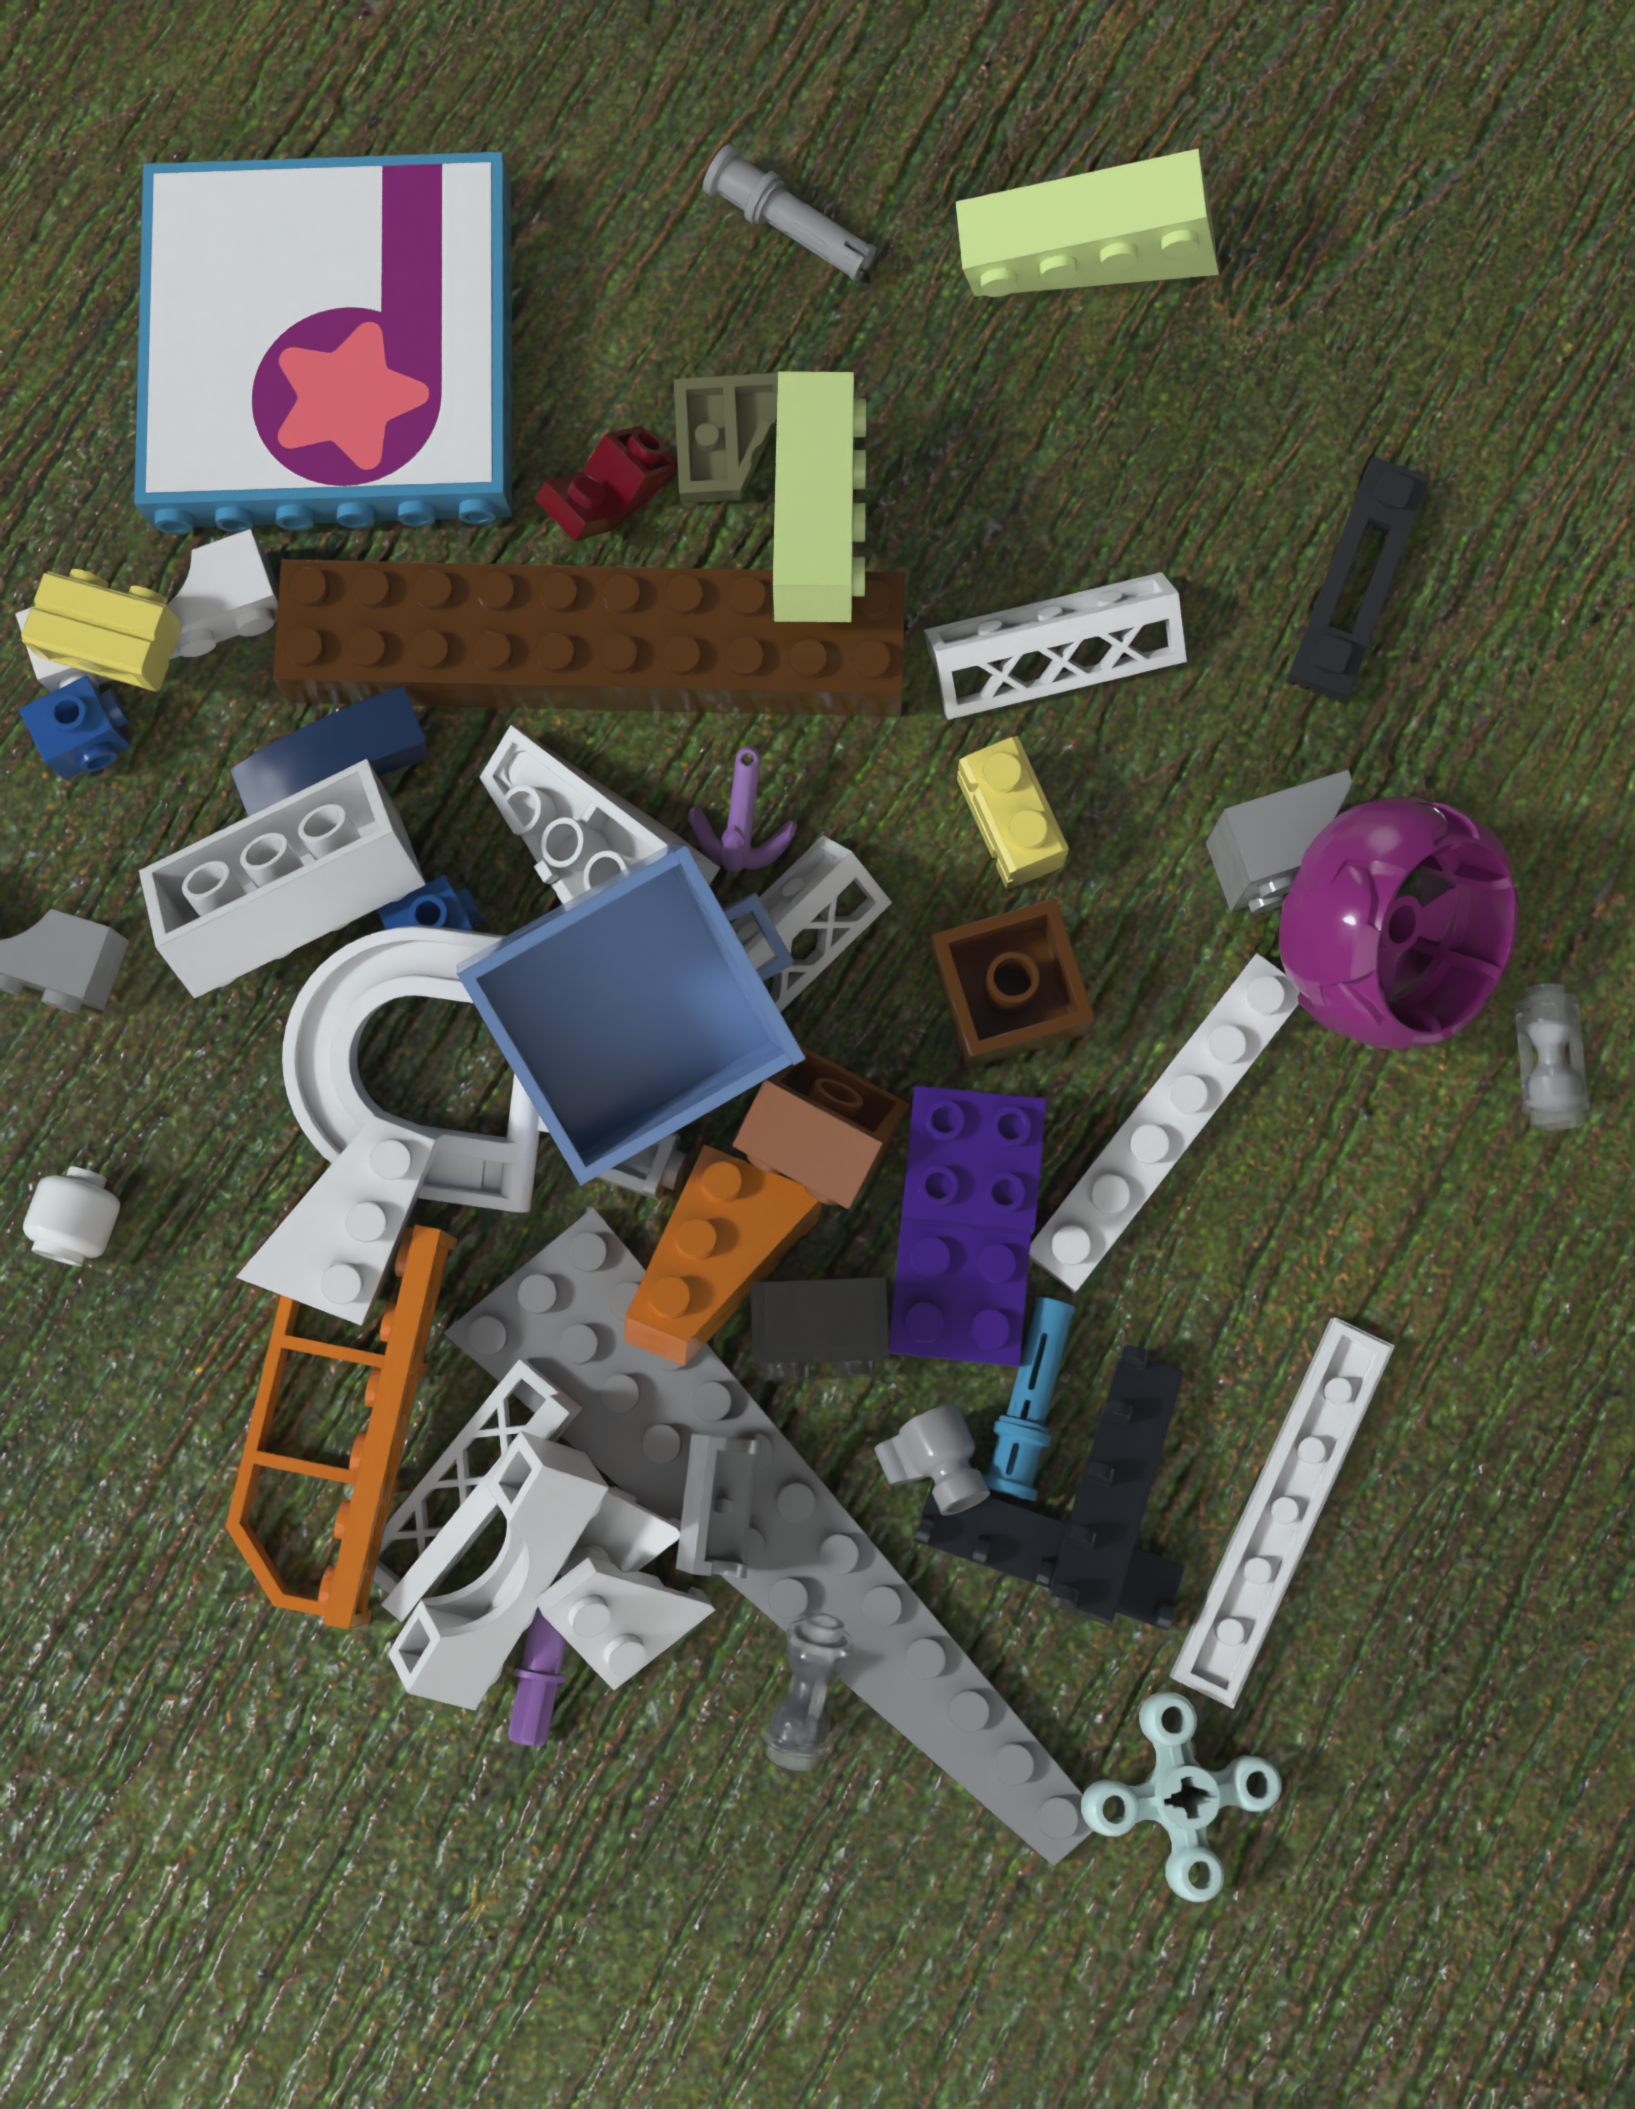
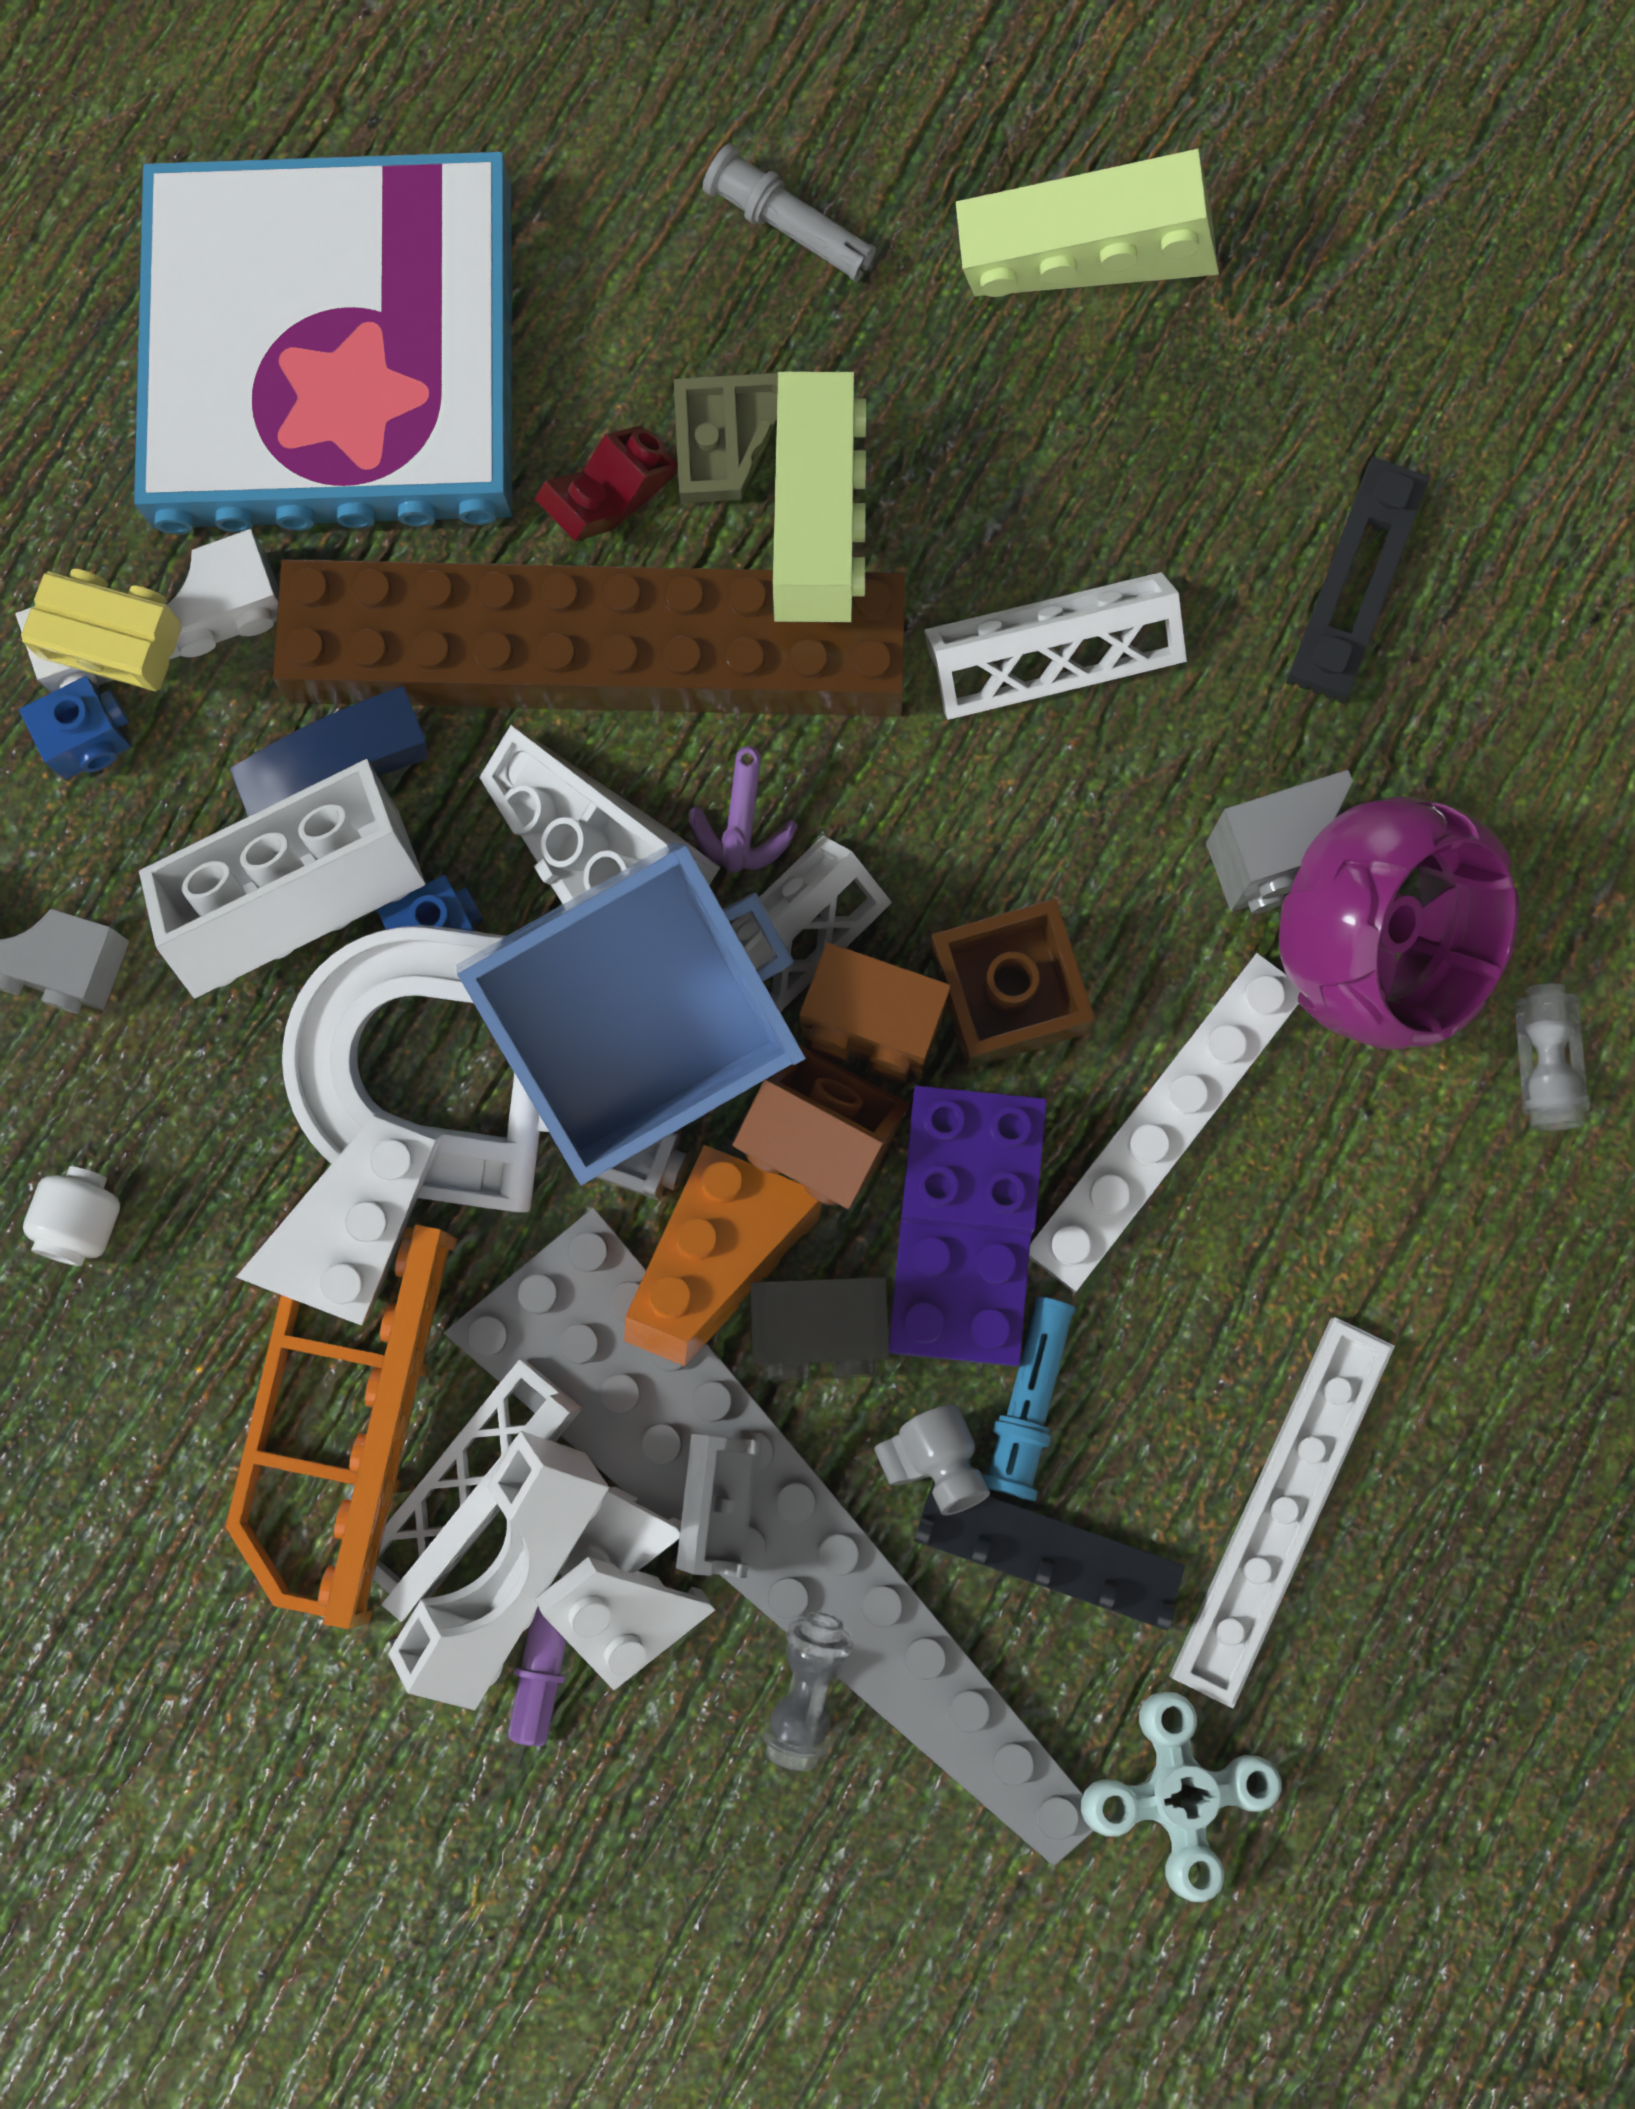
light yellow brick [957,736,1069,890] -> none
black hinge [1044,1345,1184,1626] -> none
none -> dark orange brick [799,942,951,1083]

